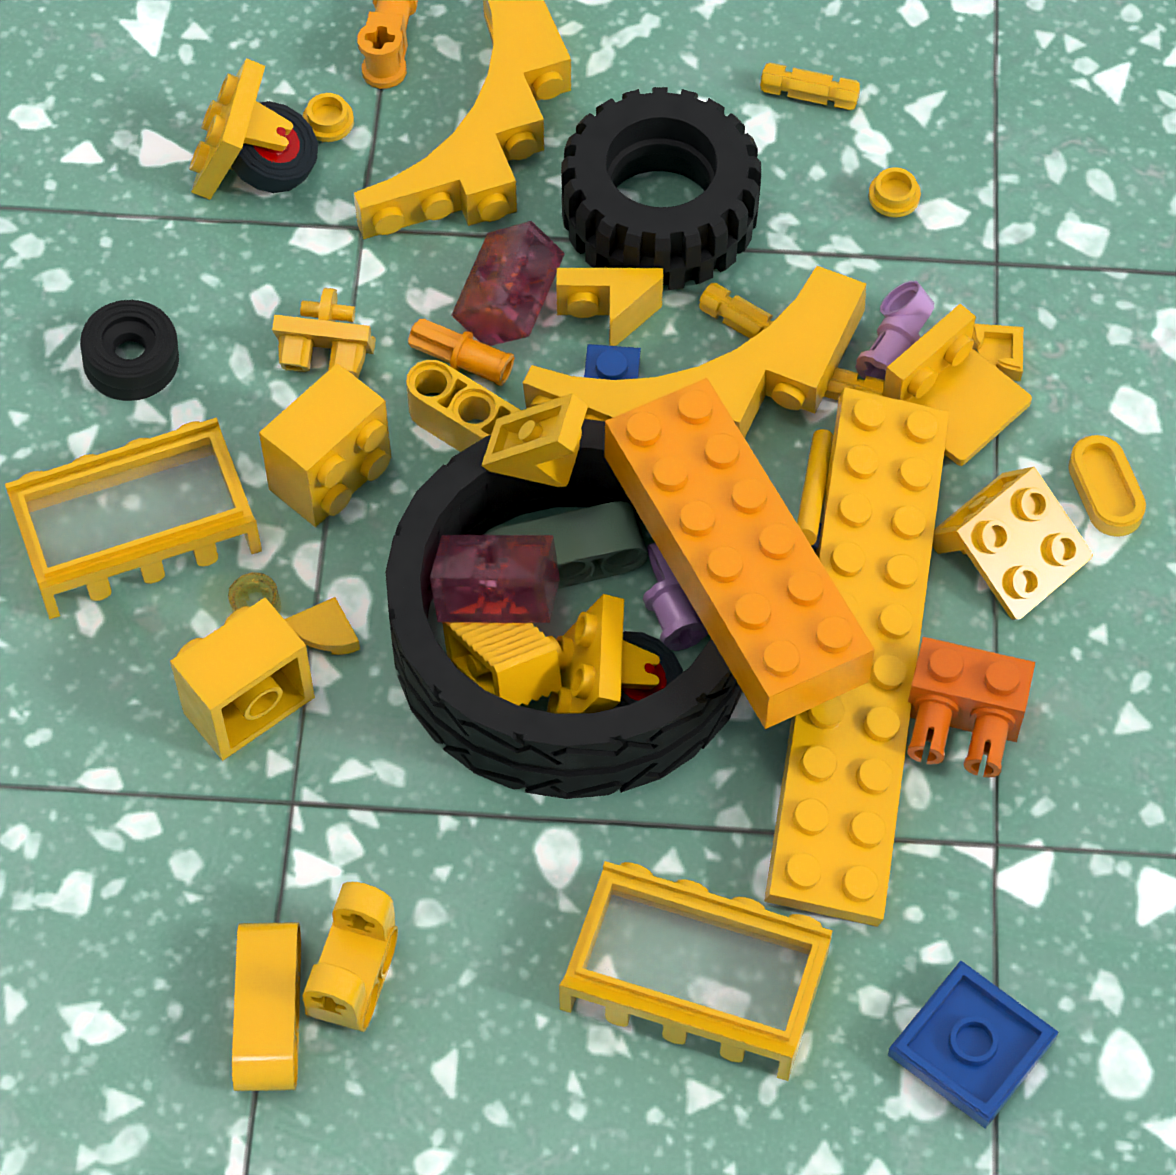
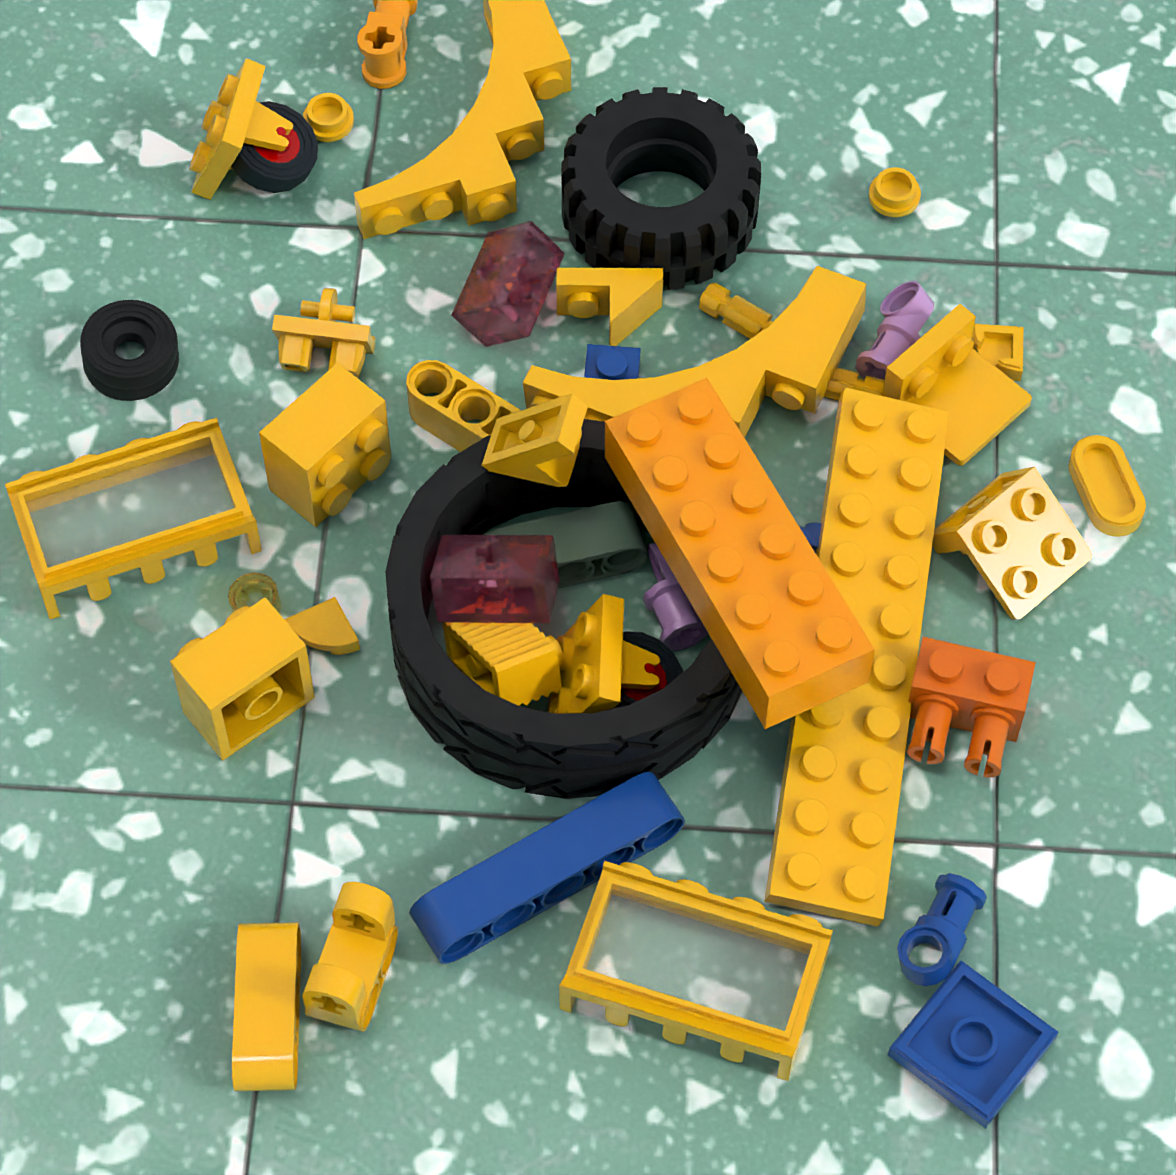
light orange axle [408,318,514,386] -> none
yellow axle [760,62,860,110] -> none
yellow bar [797,429,833,546] -> none
none -> blue beam [409,772,685,964]
none -> blue connector [897,873,987,986]

